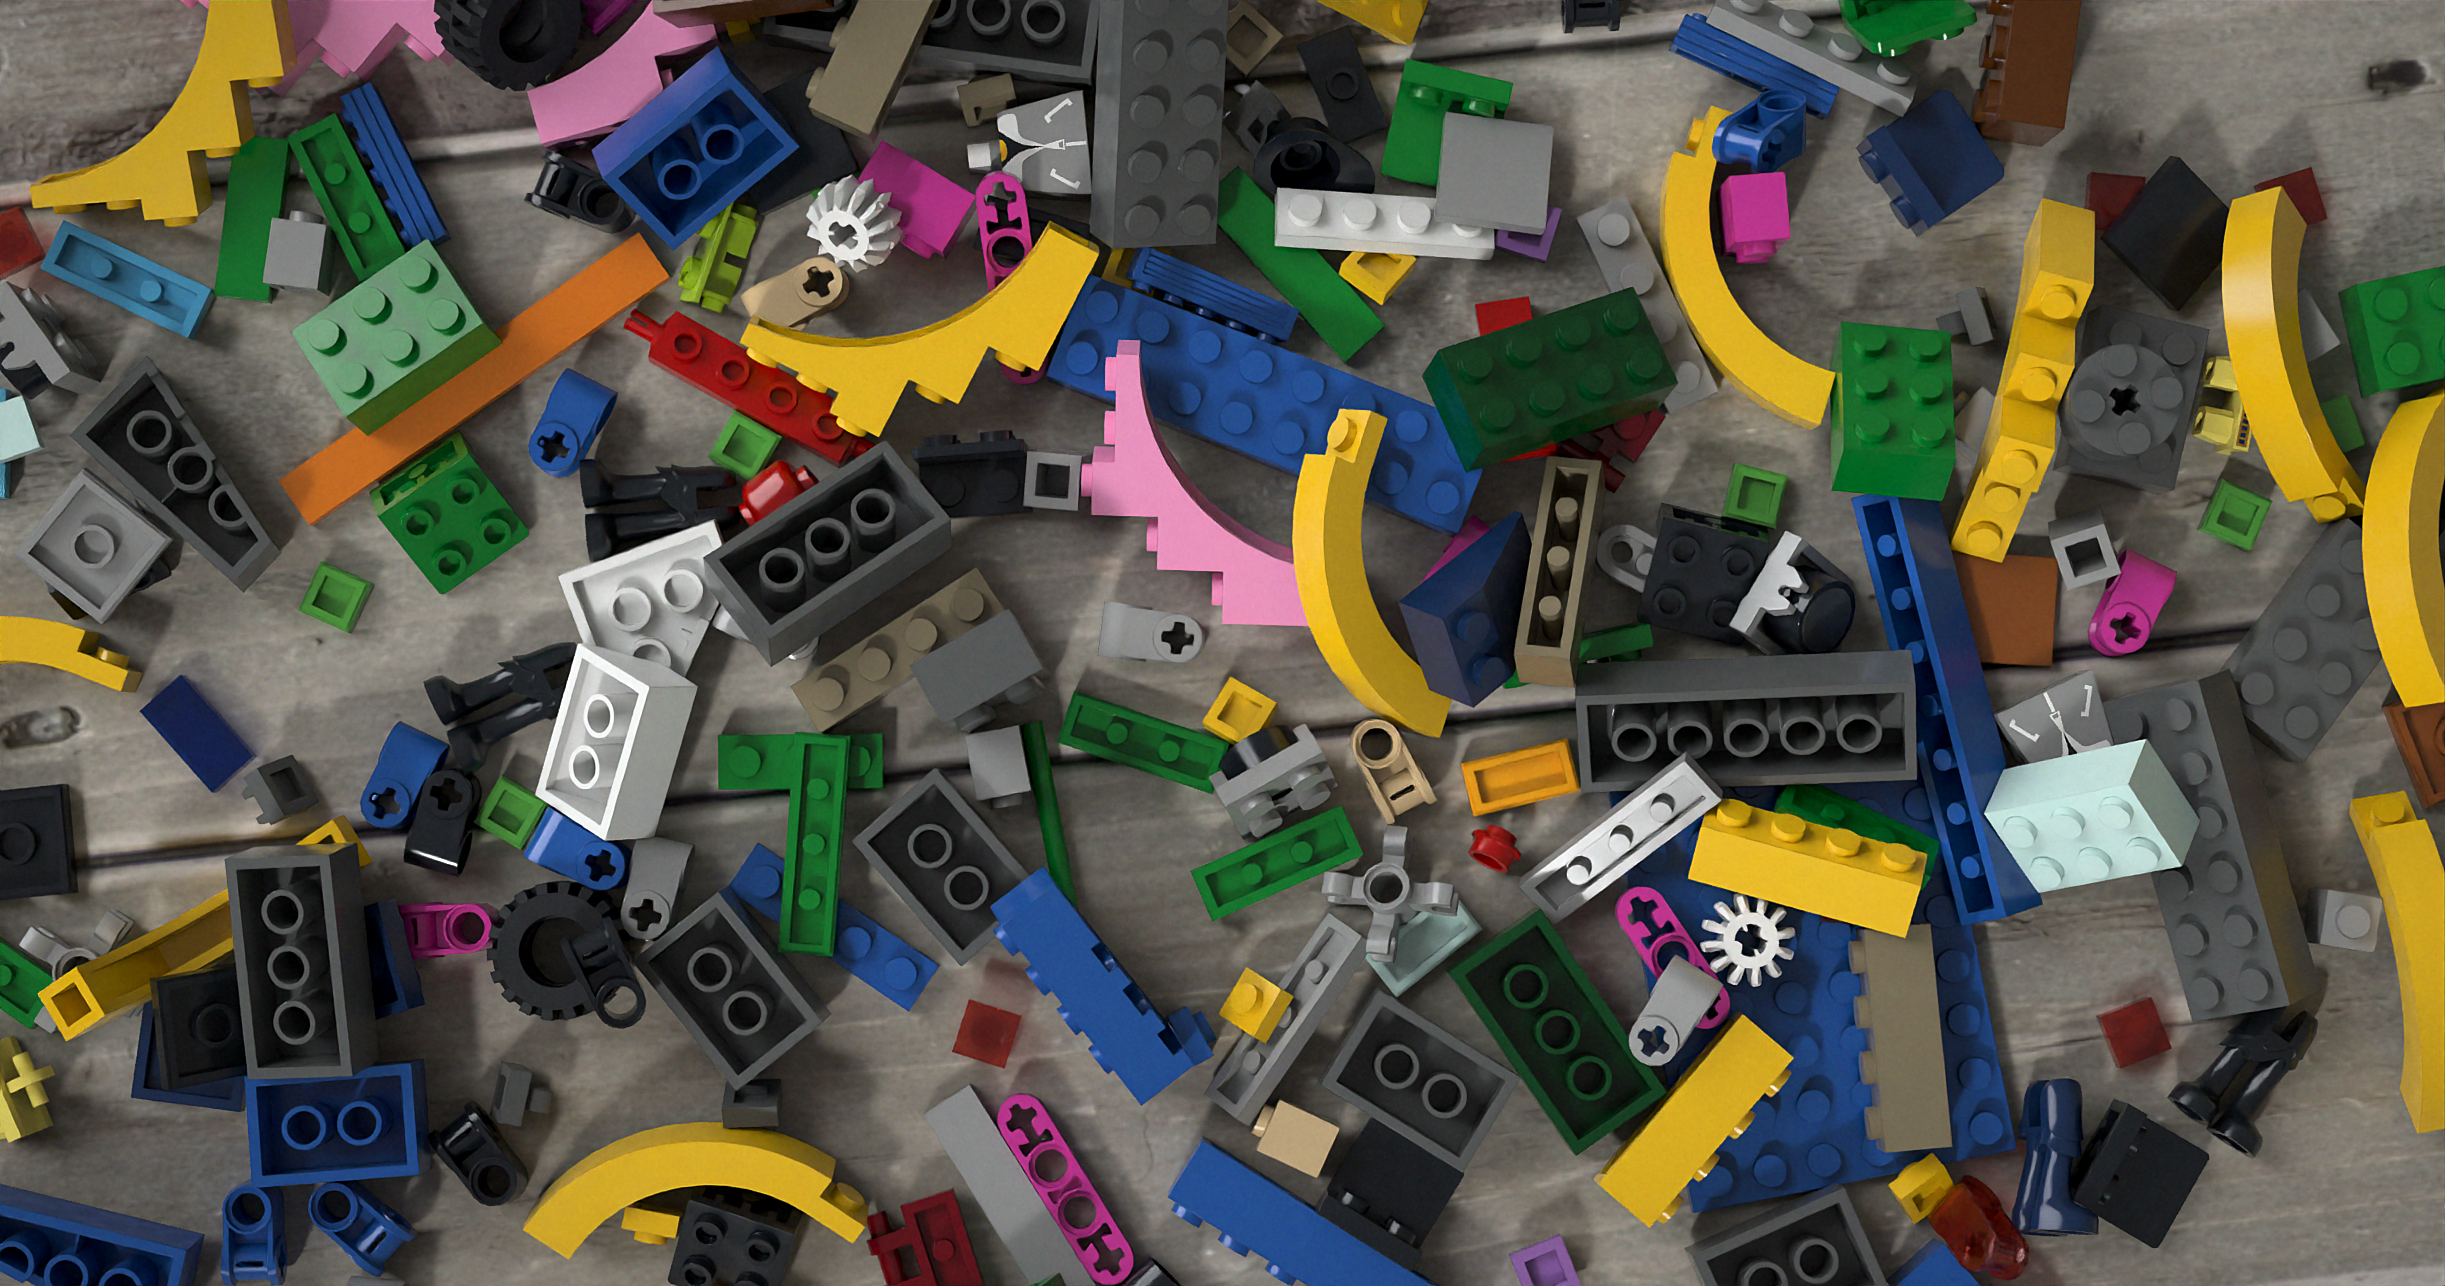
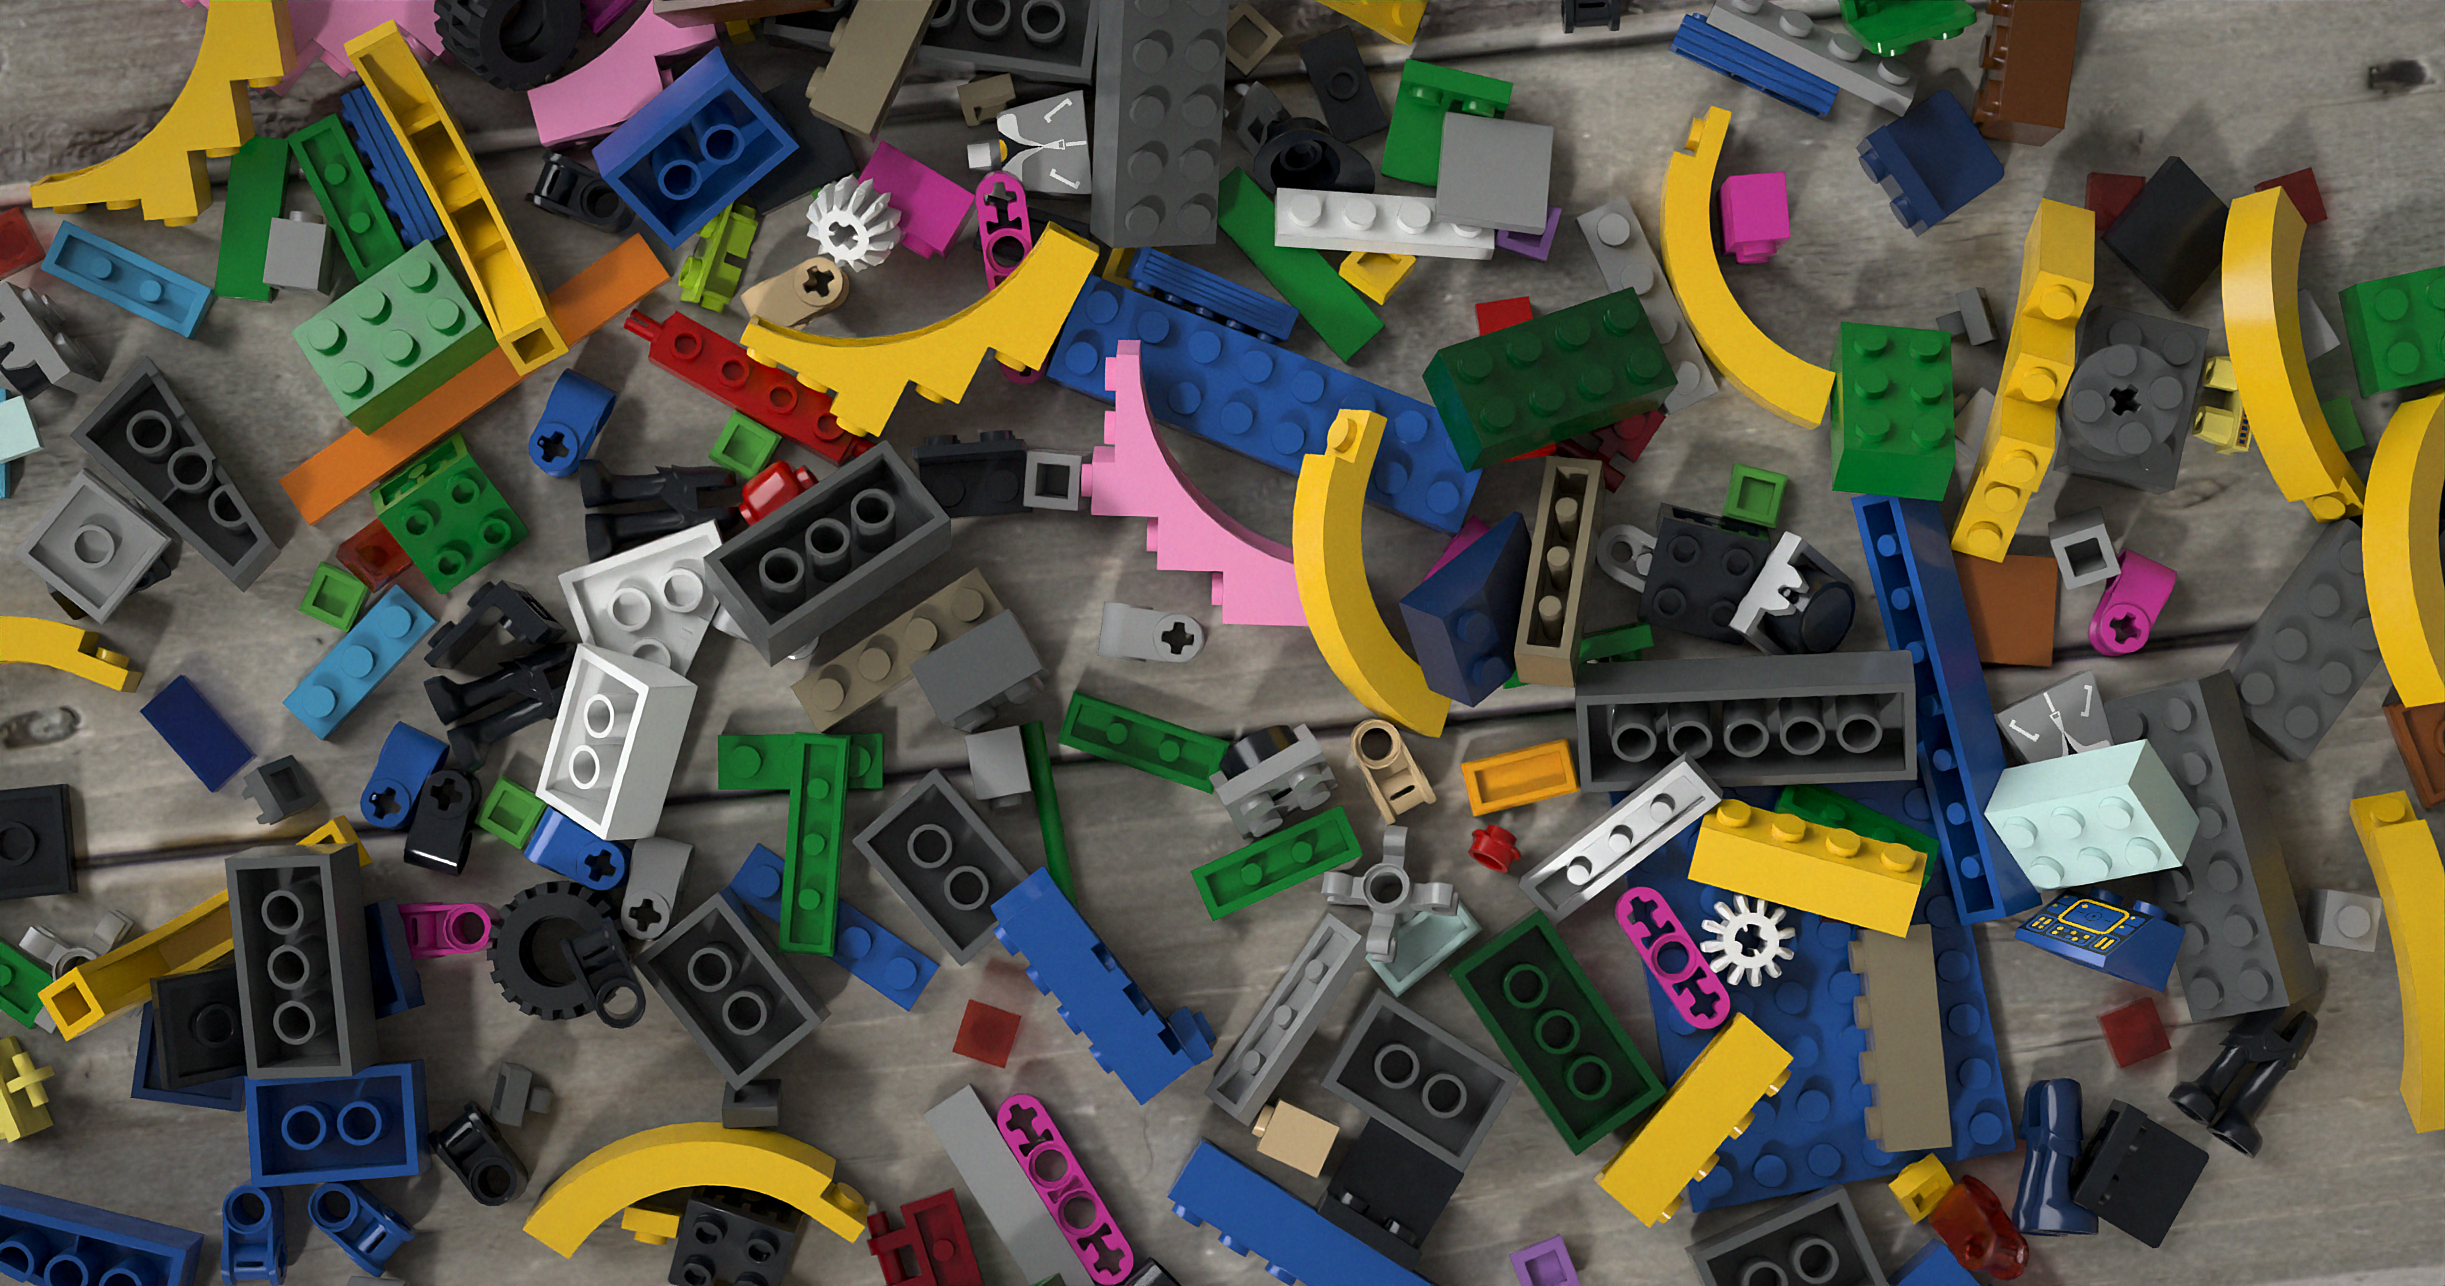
yellow plate [1202,676,1279,745] -> none
yellow plate [1218,967,1294,1044] -> none
light grey piece [1629,954,1724,1066] -> none
blue piece [1712,89,1806,174] -> none
bright green tile [2197,479,2273,552] -> none
none -> dark azure plate [282,584,439,741]
none -> clear red plate [335,518,414,594]
none -> yellow arch [343,19,569,377]
none -> black bracket [424,580,567,670]
none -> slope [2014,886,2186,993]

